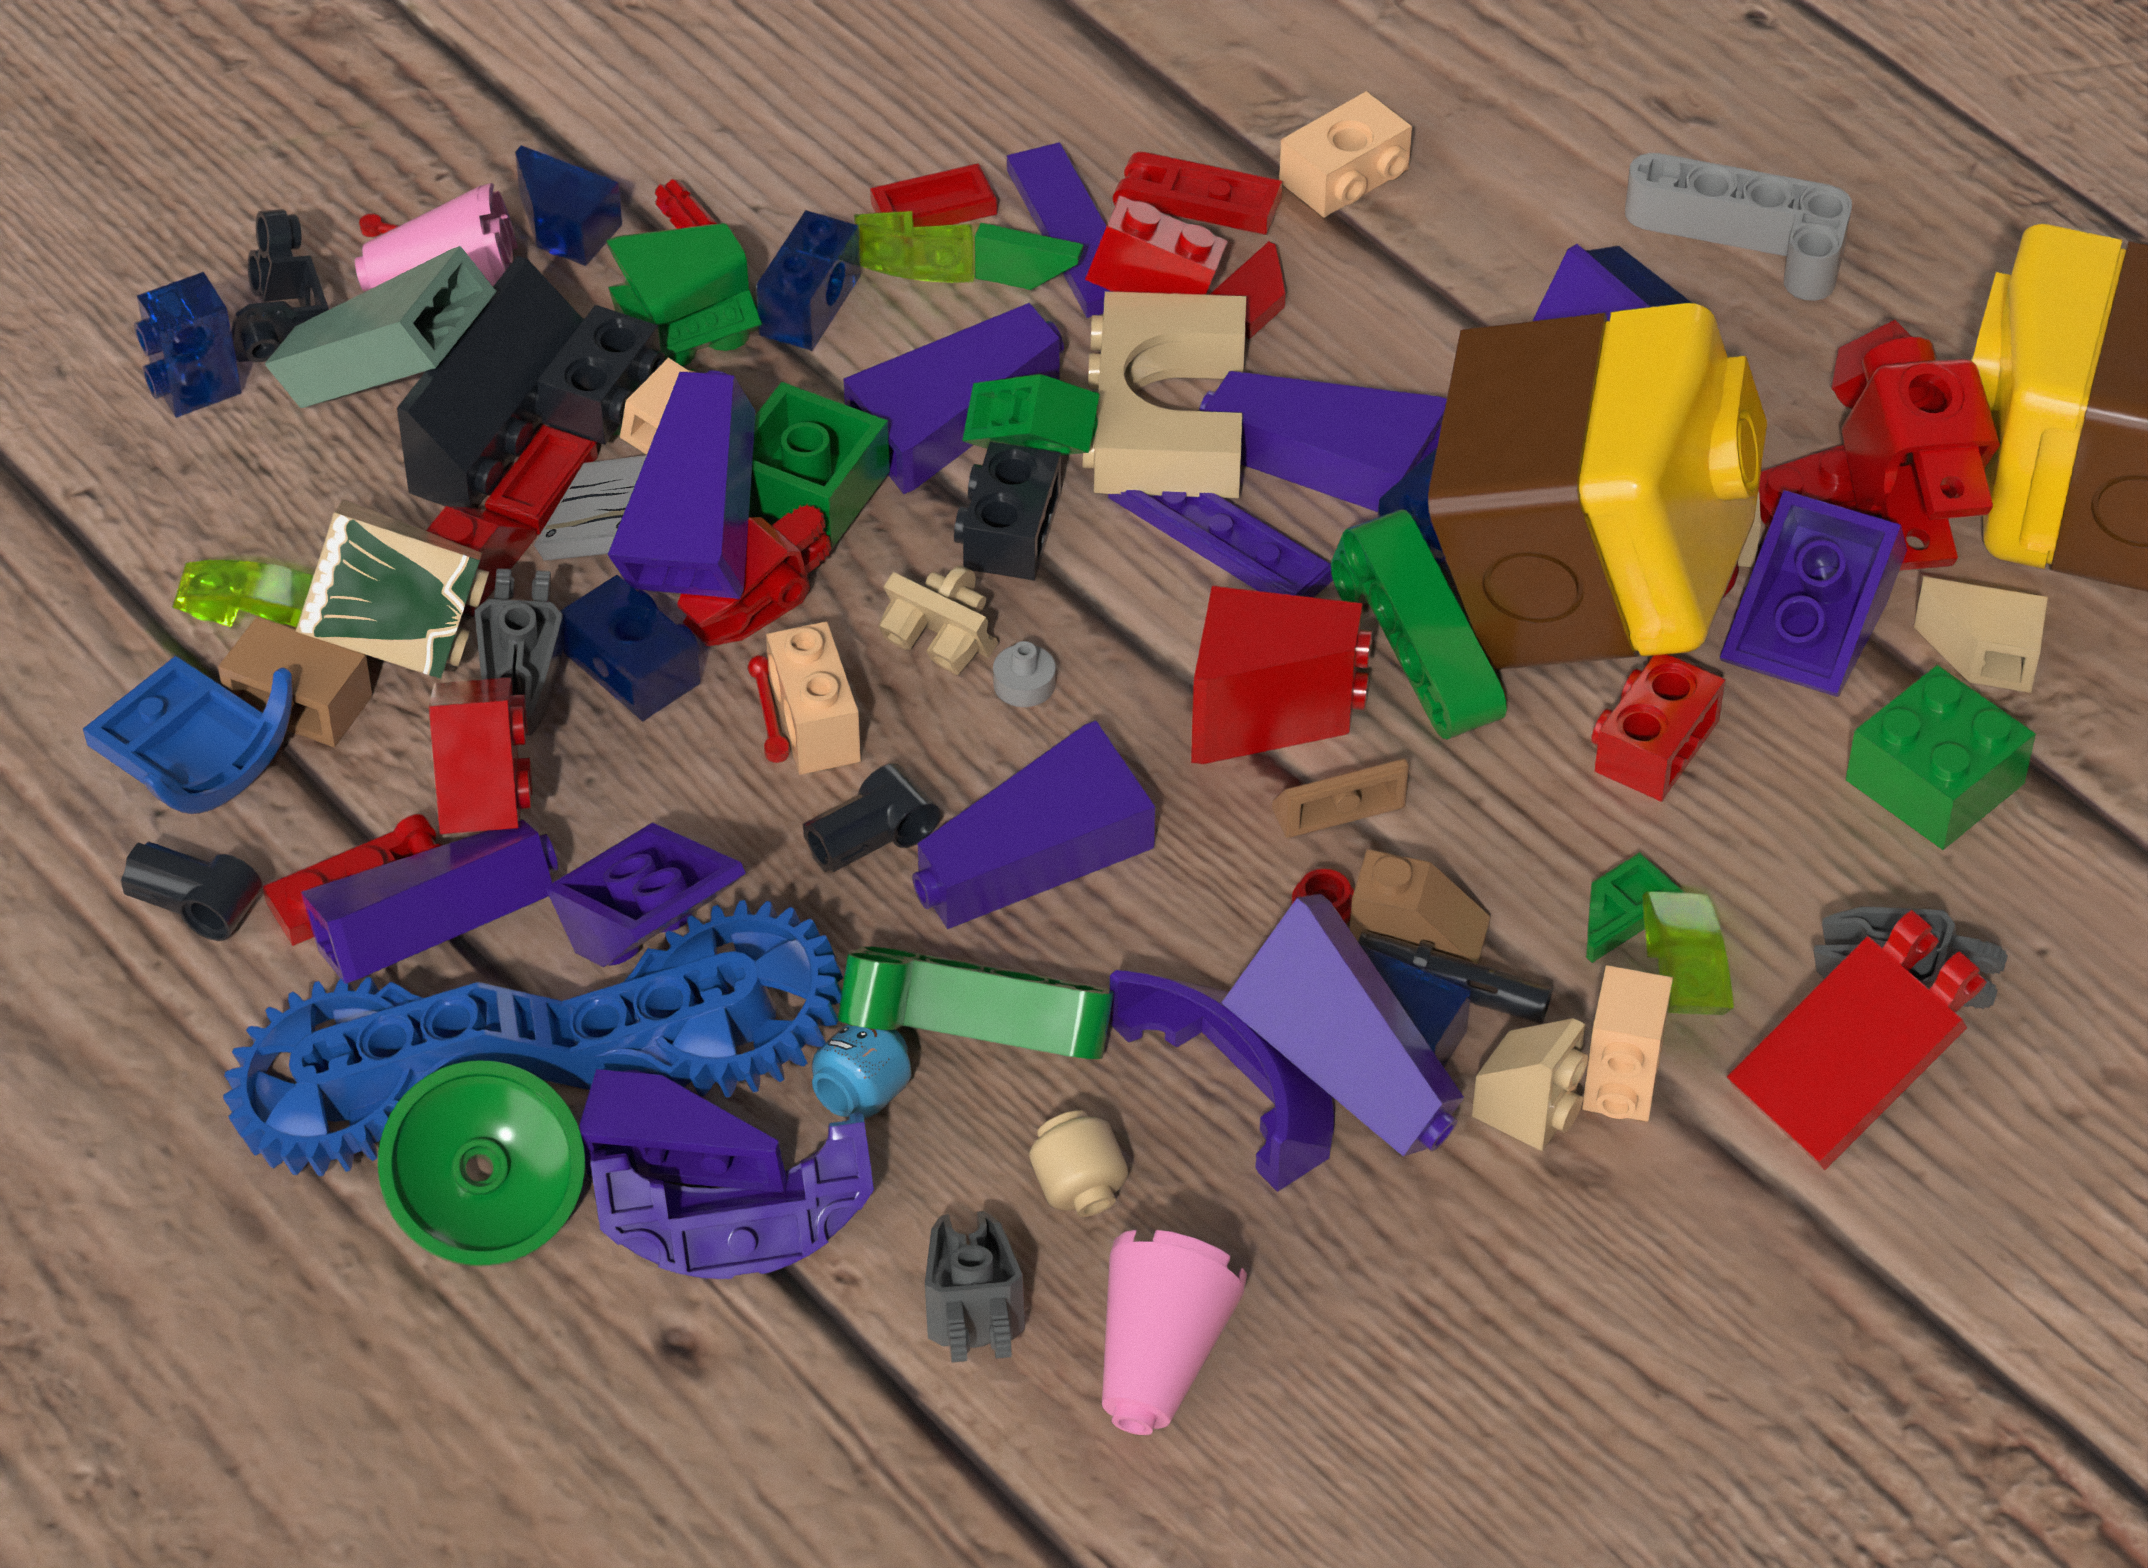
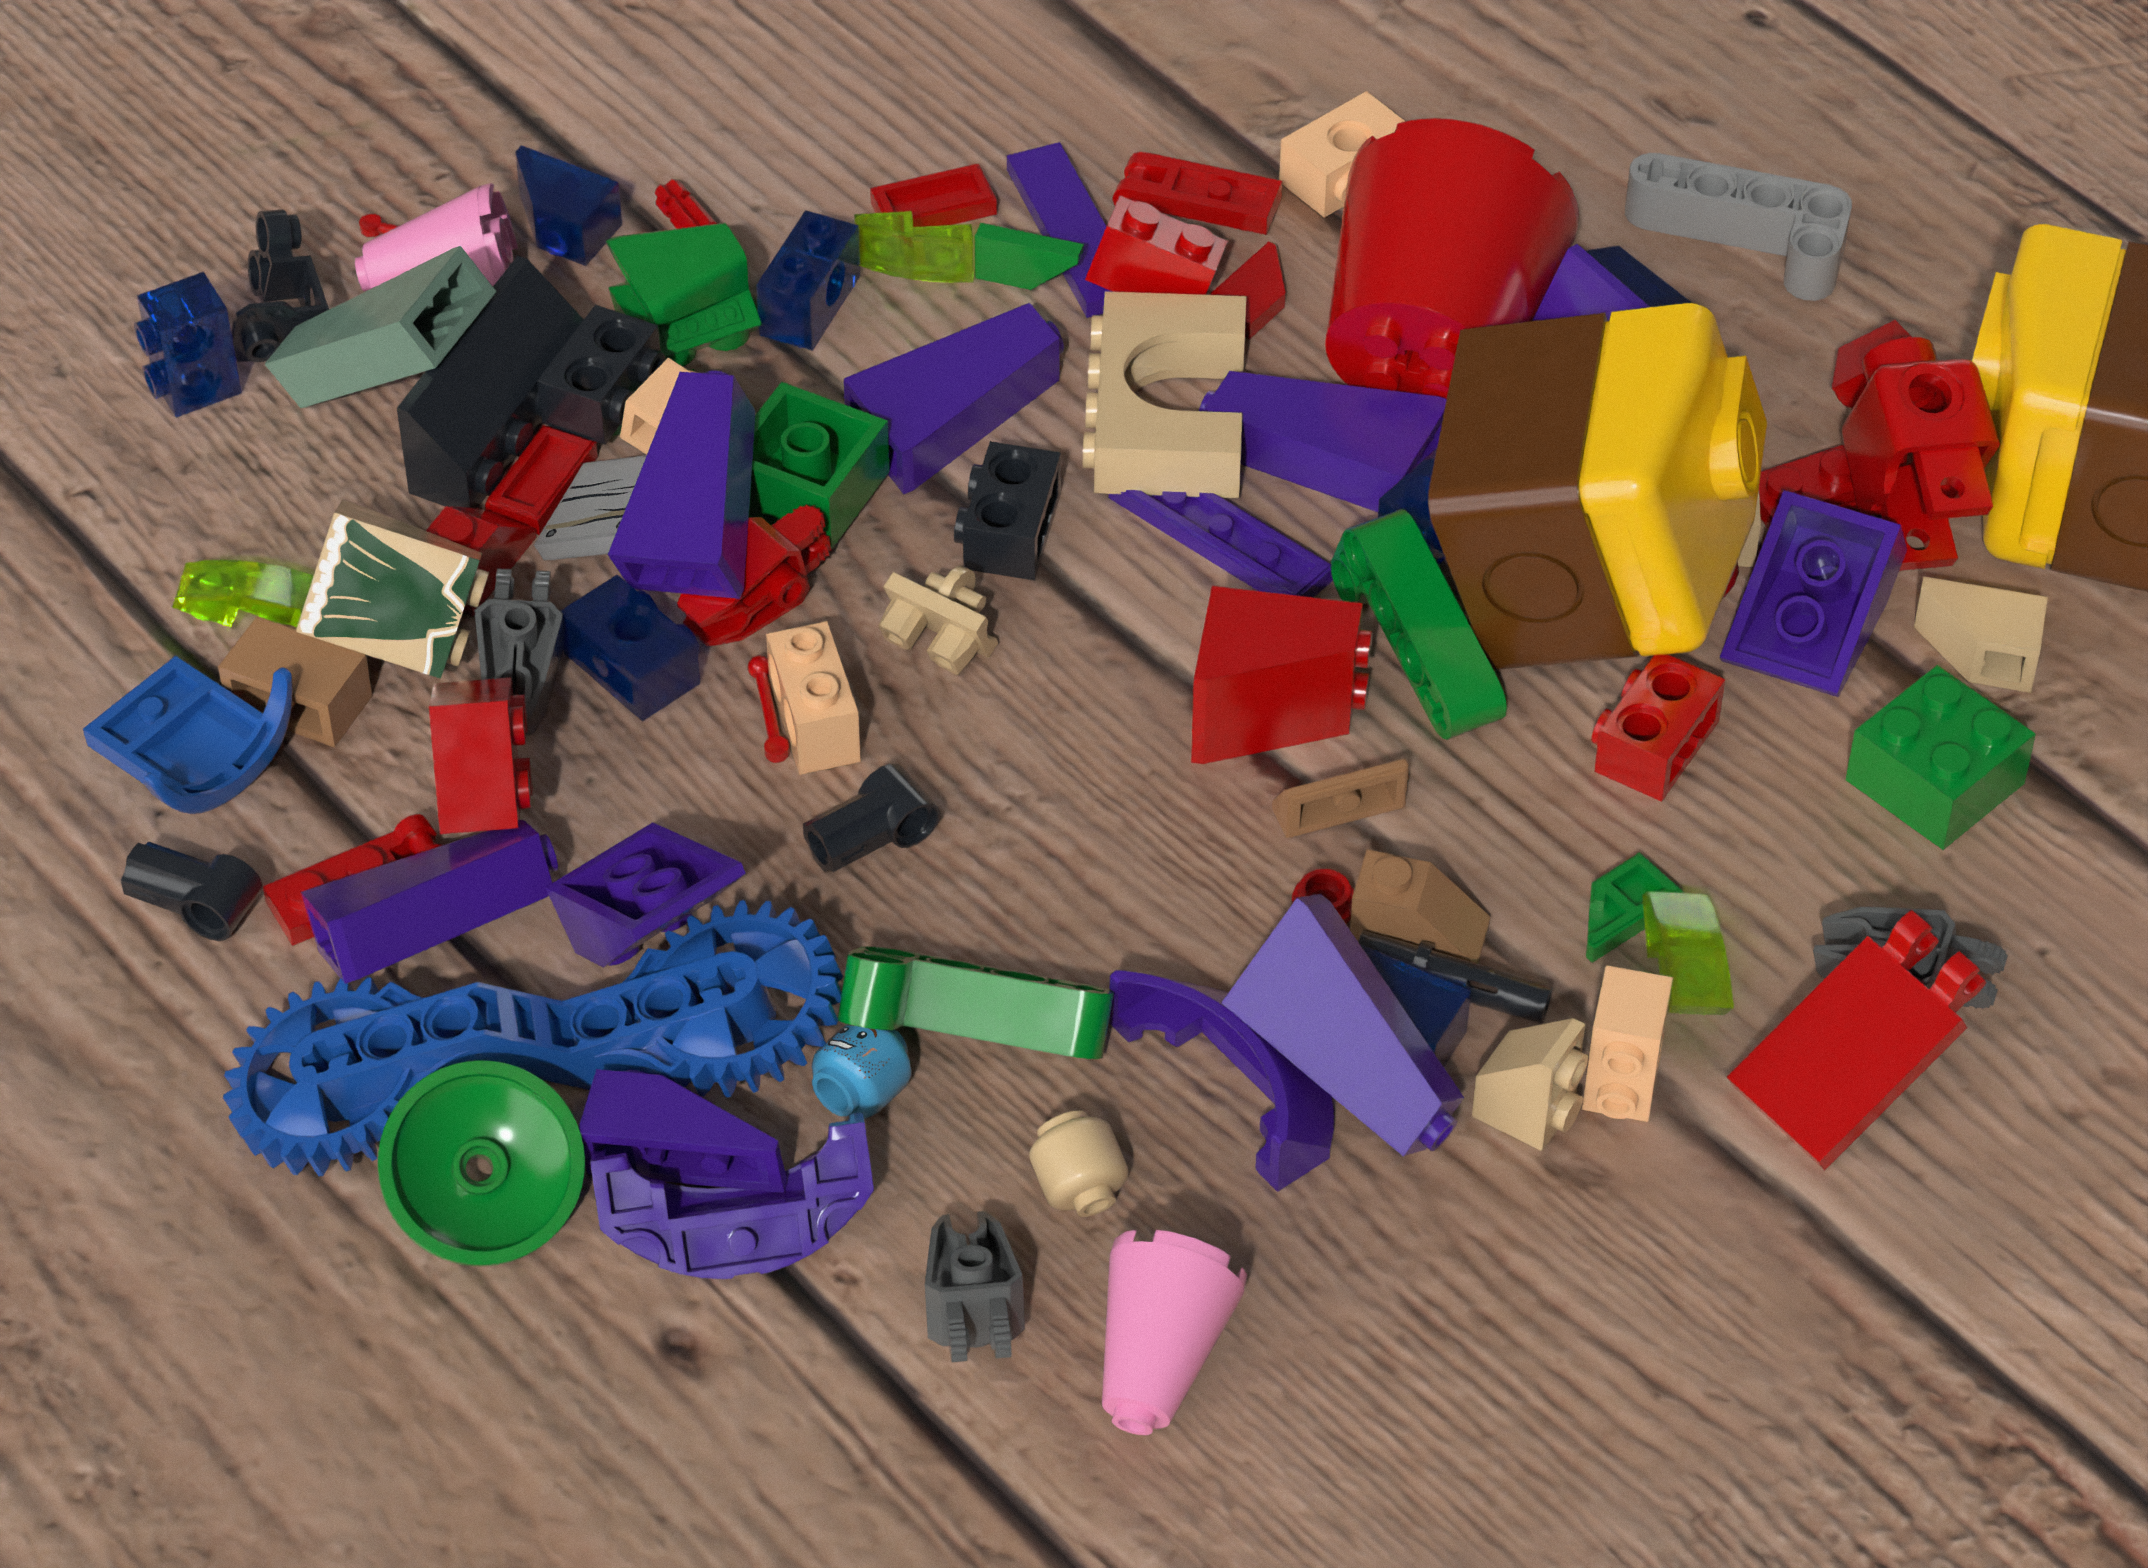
dark purple slope [912,720,1155,929] -> none
green brick [962,374,1100,456] -> none
light grey tile [993,641,1056,707] -> none
none -> red cone [1325,118,1579,399]

